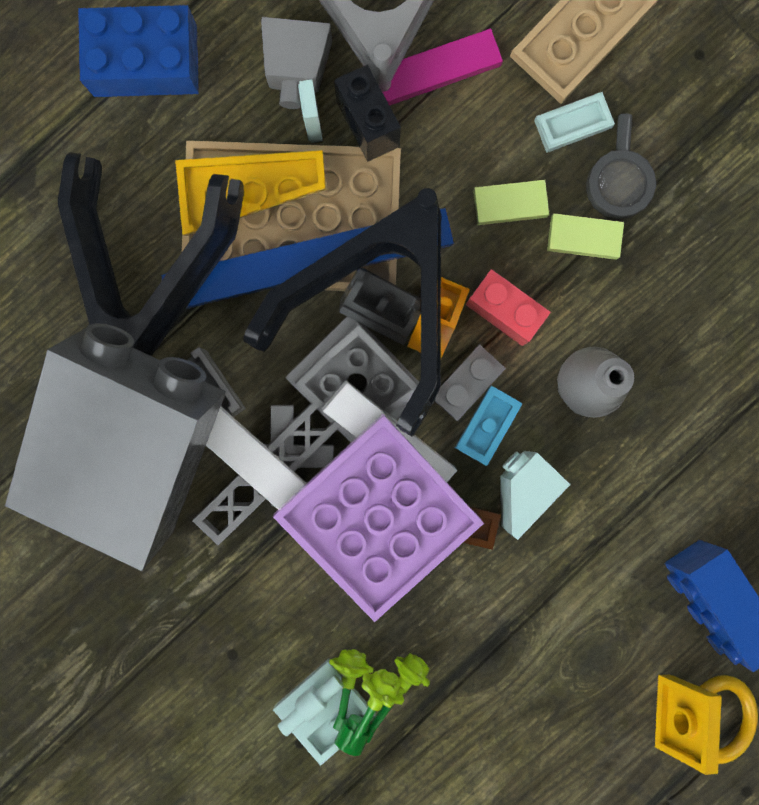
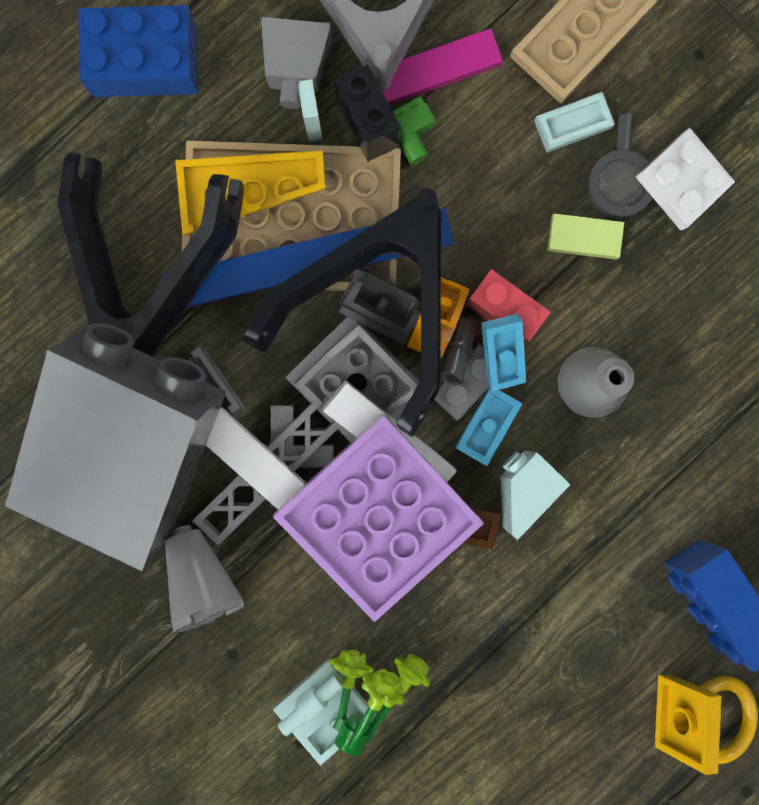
yellowish green tile [473,180,549,225] -> none
none -> light grey cone [165,525,245,633]
none -> bright green piece [393,97,437,166]
none -> dark grey axle [441,317,478,386]
none -> medium azure plate [481,314,526,391]
none -> white plate [635,128,735,230]

